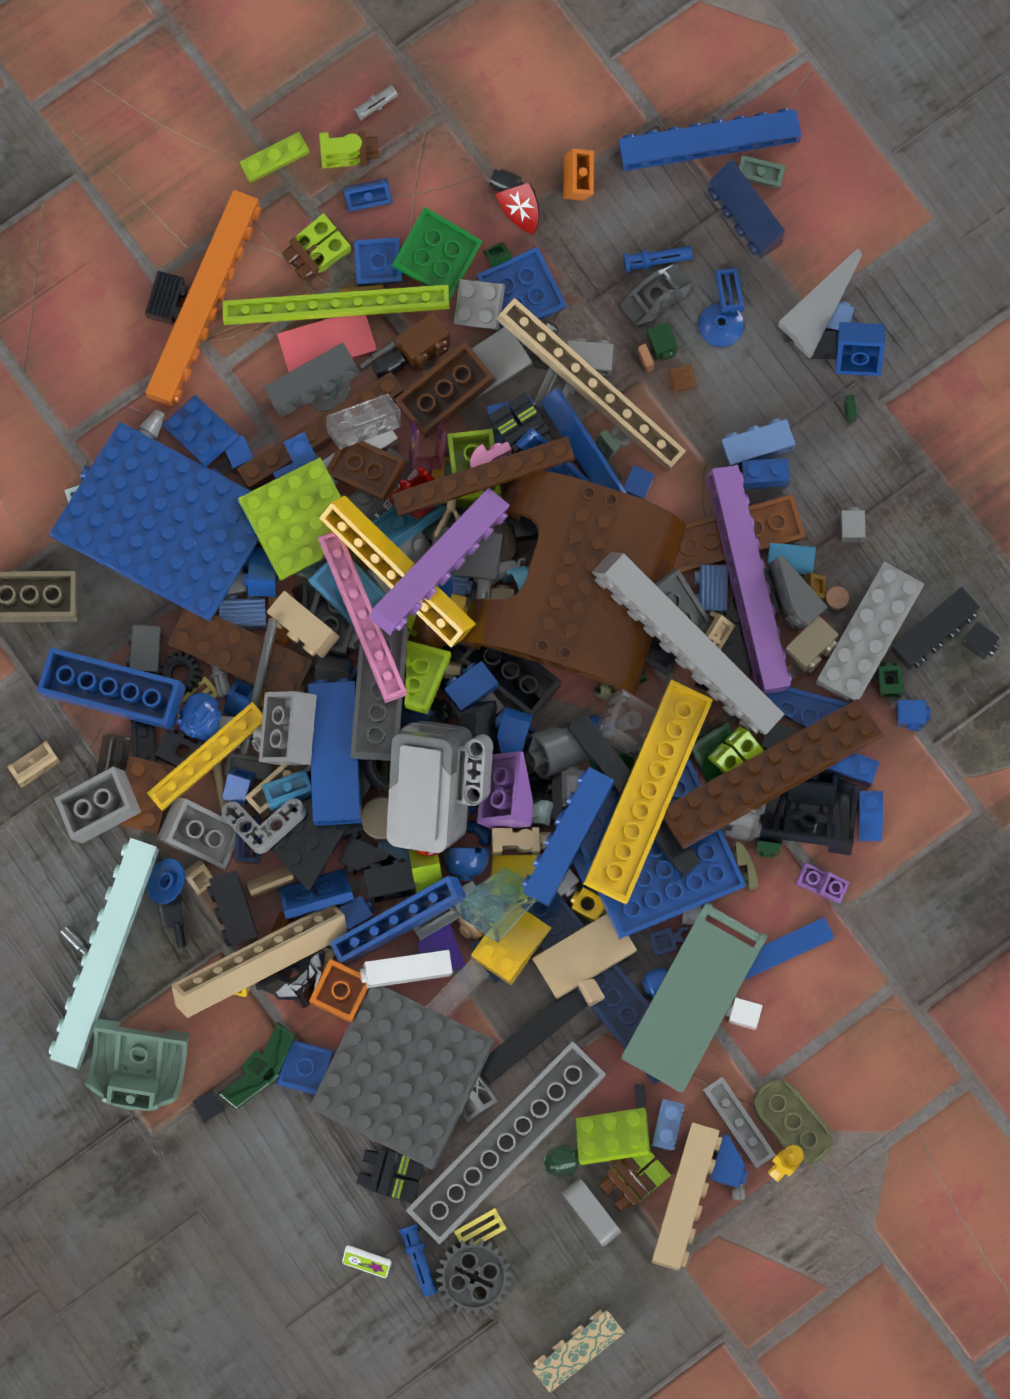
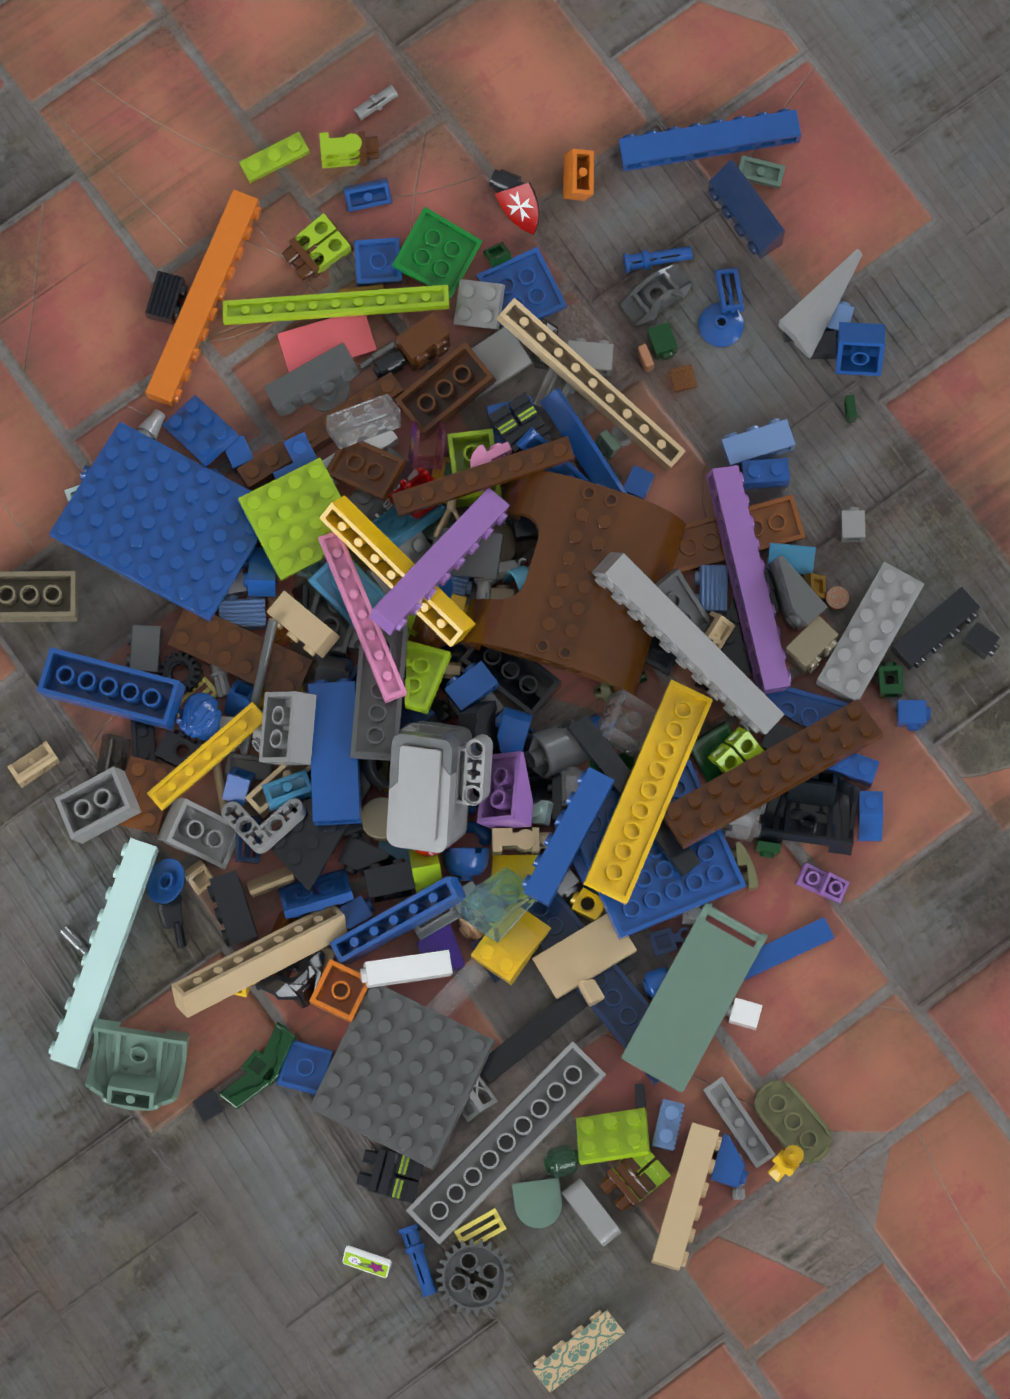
none -> sand green tile [512,1178,562,1229]

